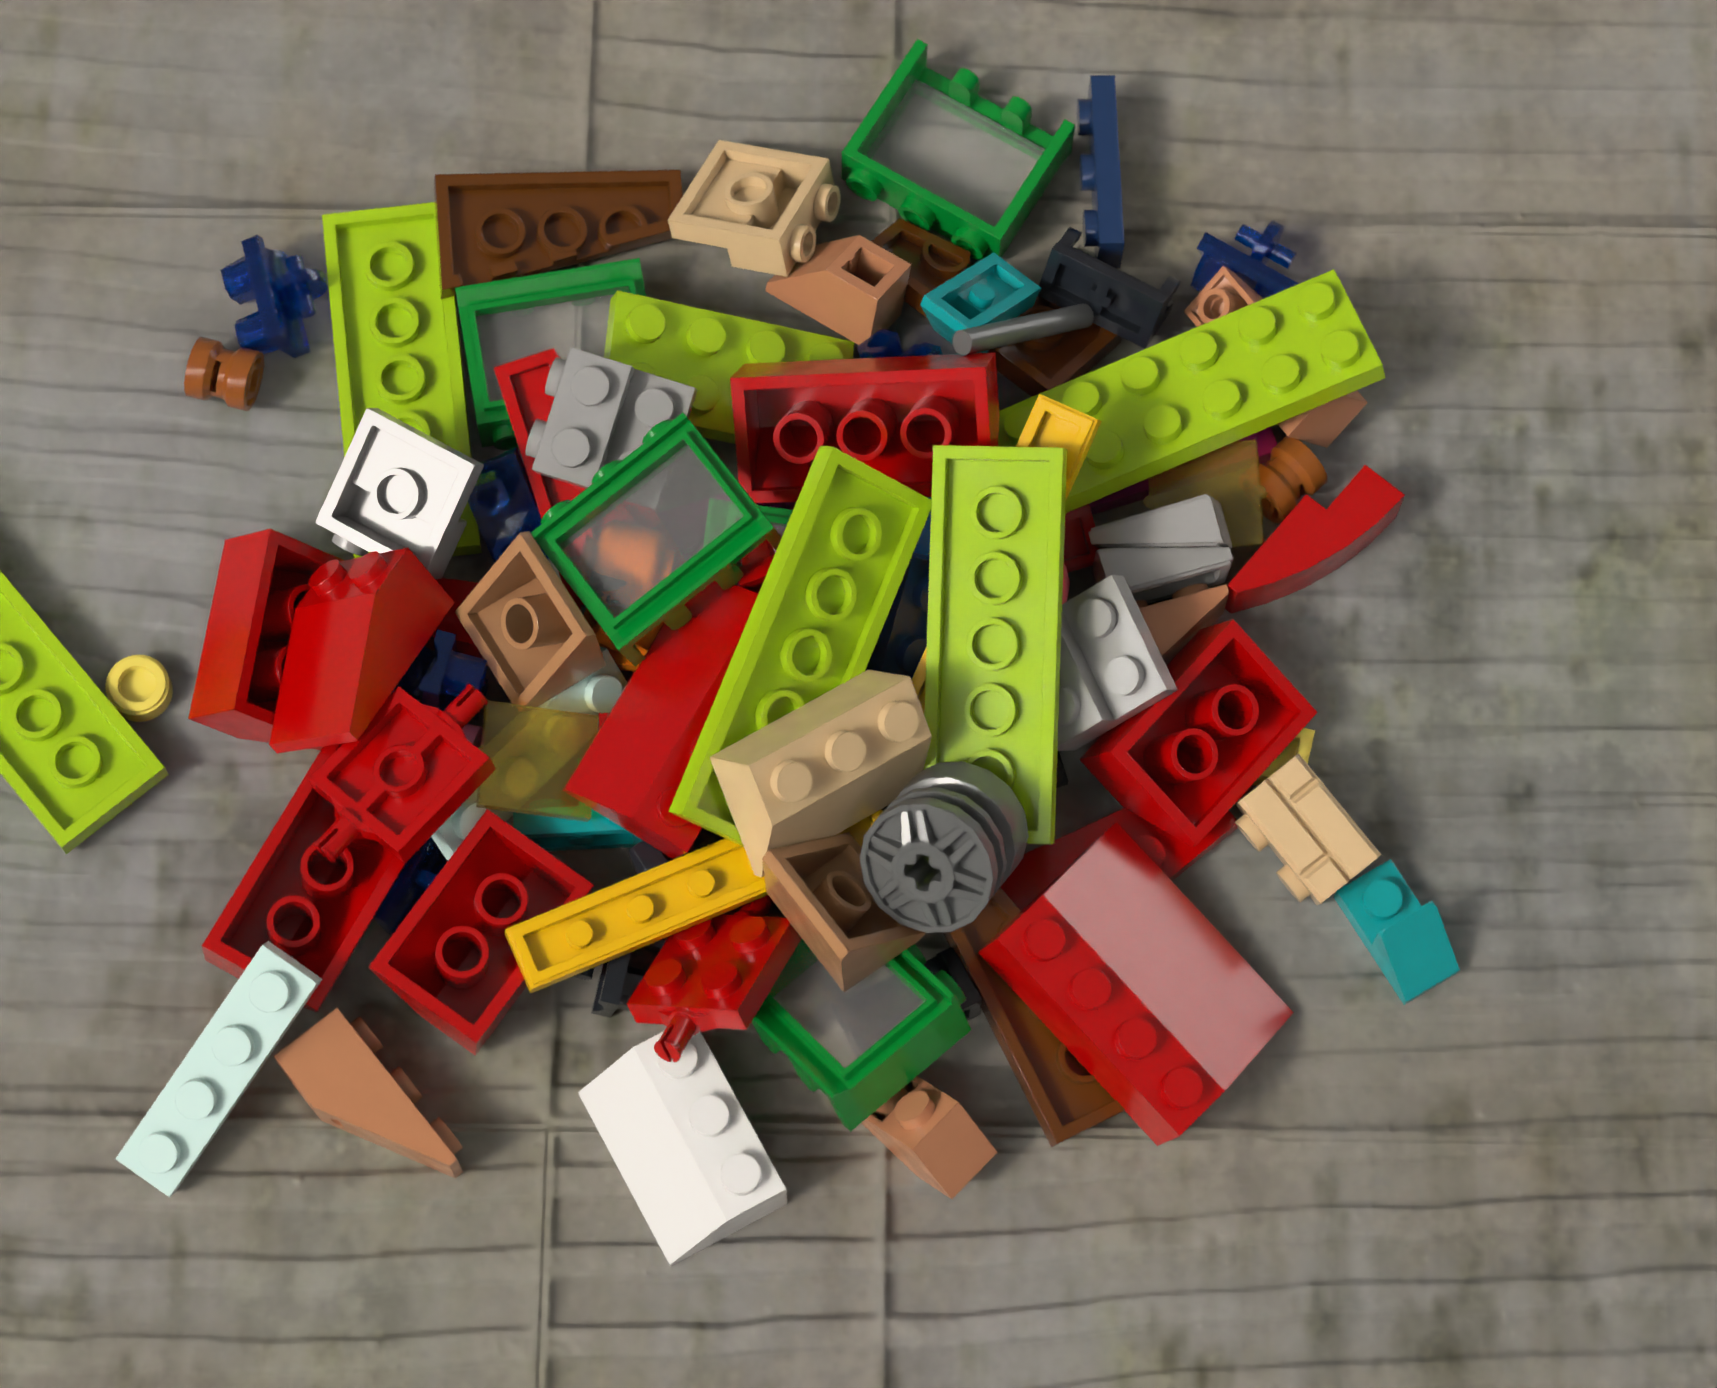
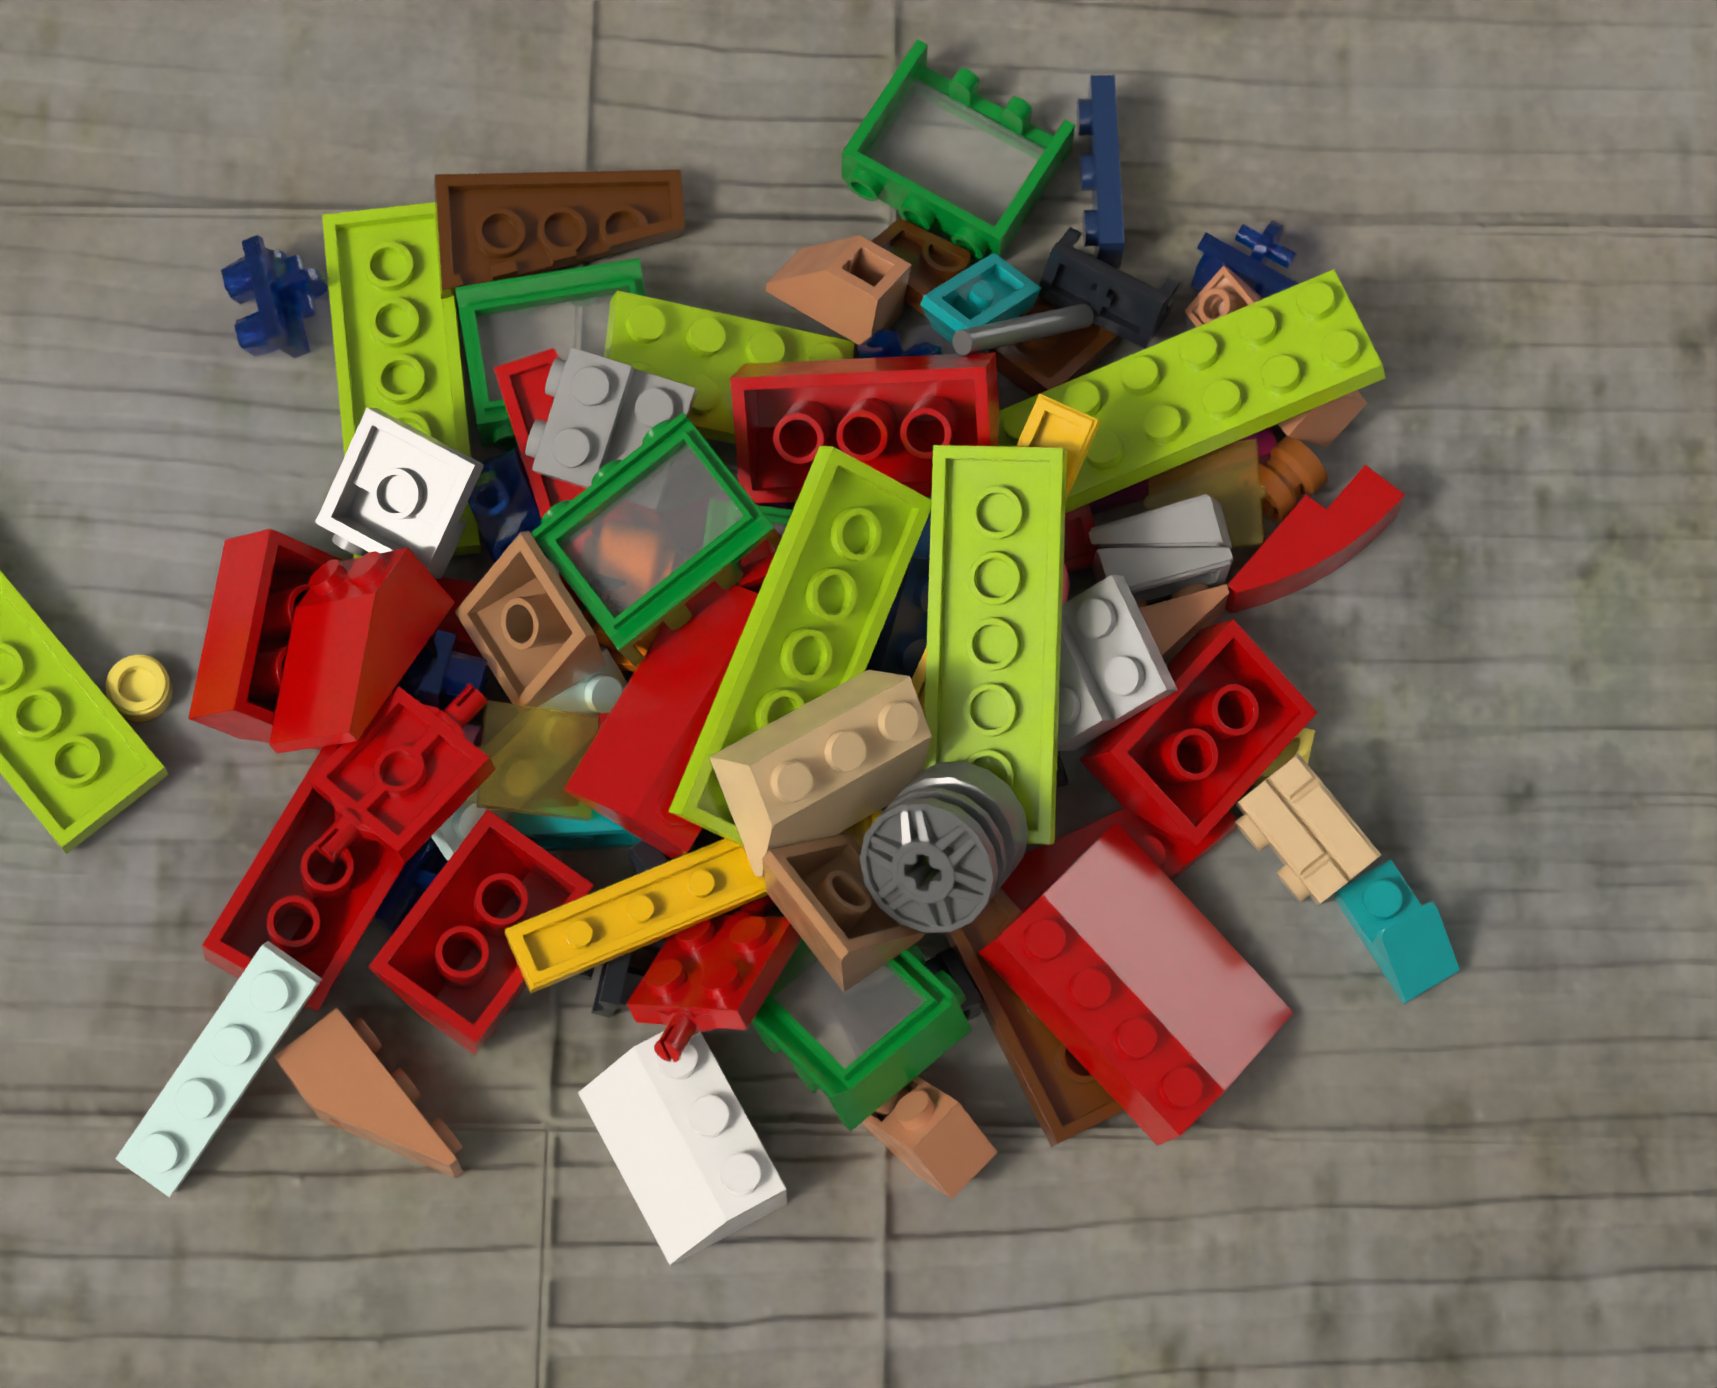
dark orange wheel [184,337,264,411] -> none
tan plate [668,140,841,277] -> none

